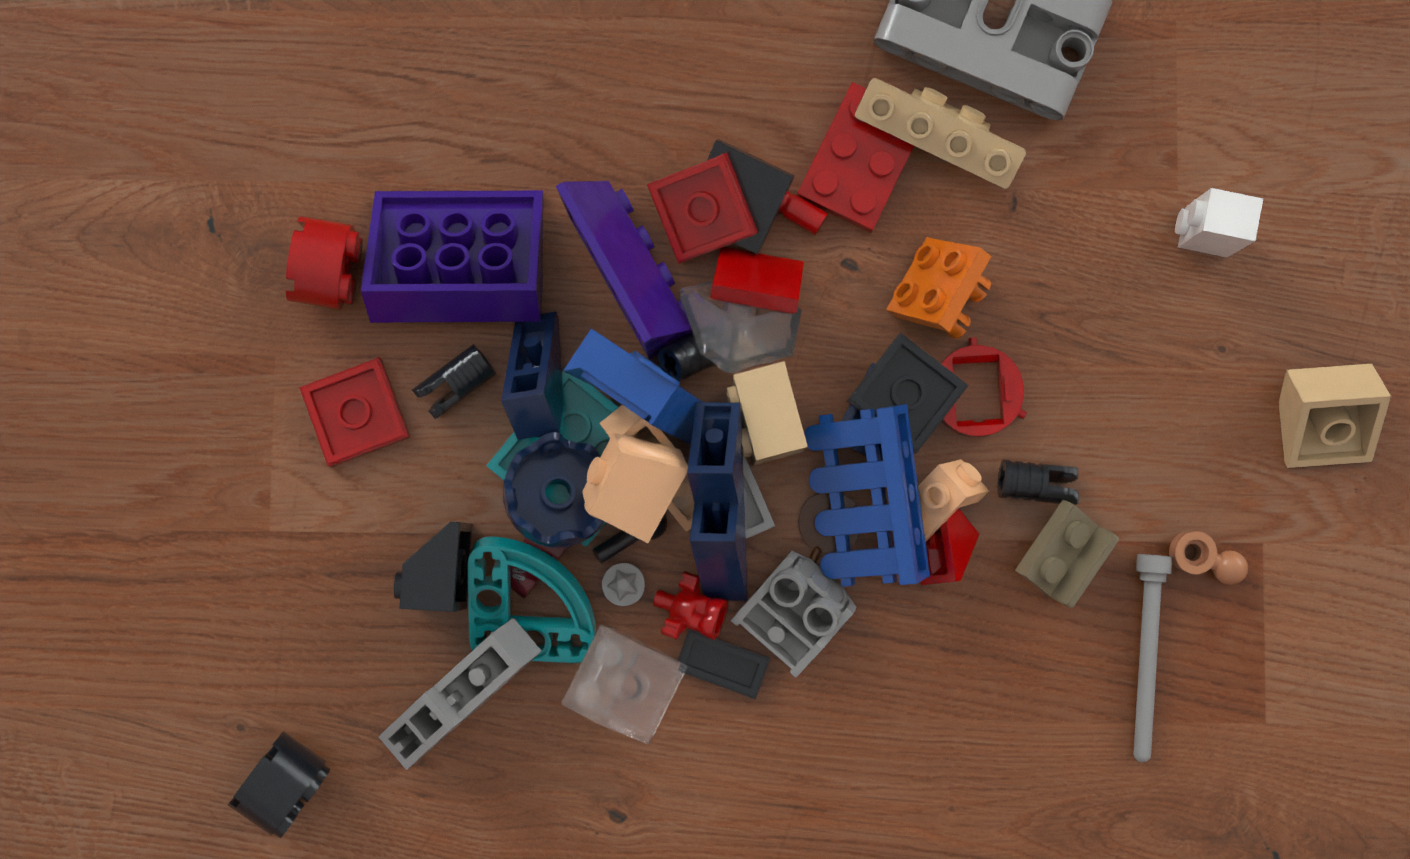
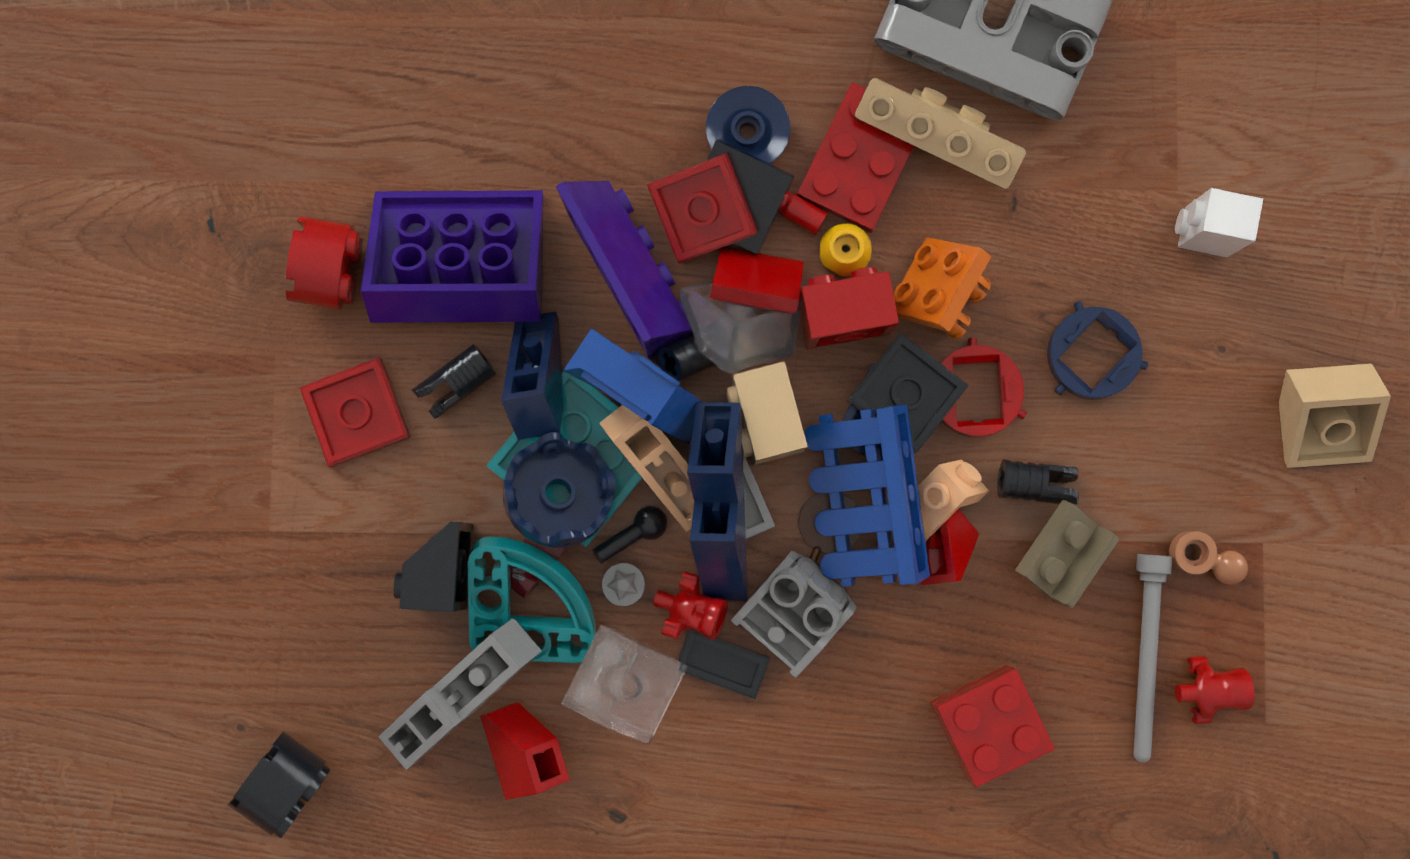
light nougat torso [582,432,688,543] -> none
none -> red slope [480,702,570,800]
none -> dark blue dish [706,86,790,164]
none -> red brick [798,267,899,350]
none -> yellow plate [820,223,872,277]
none -> red brick [930,665,1055,788]
none -> dark blue piece [1047,301,1148,399]
none -> red piece [1175,656,1255,724]

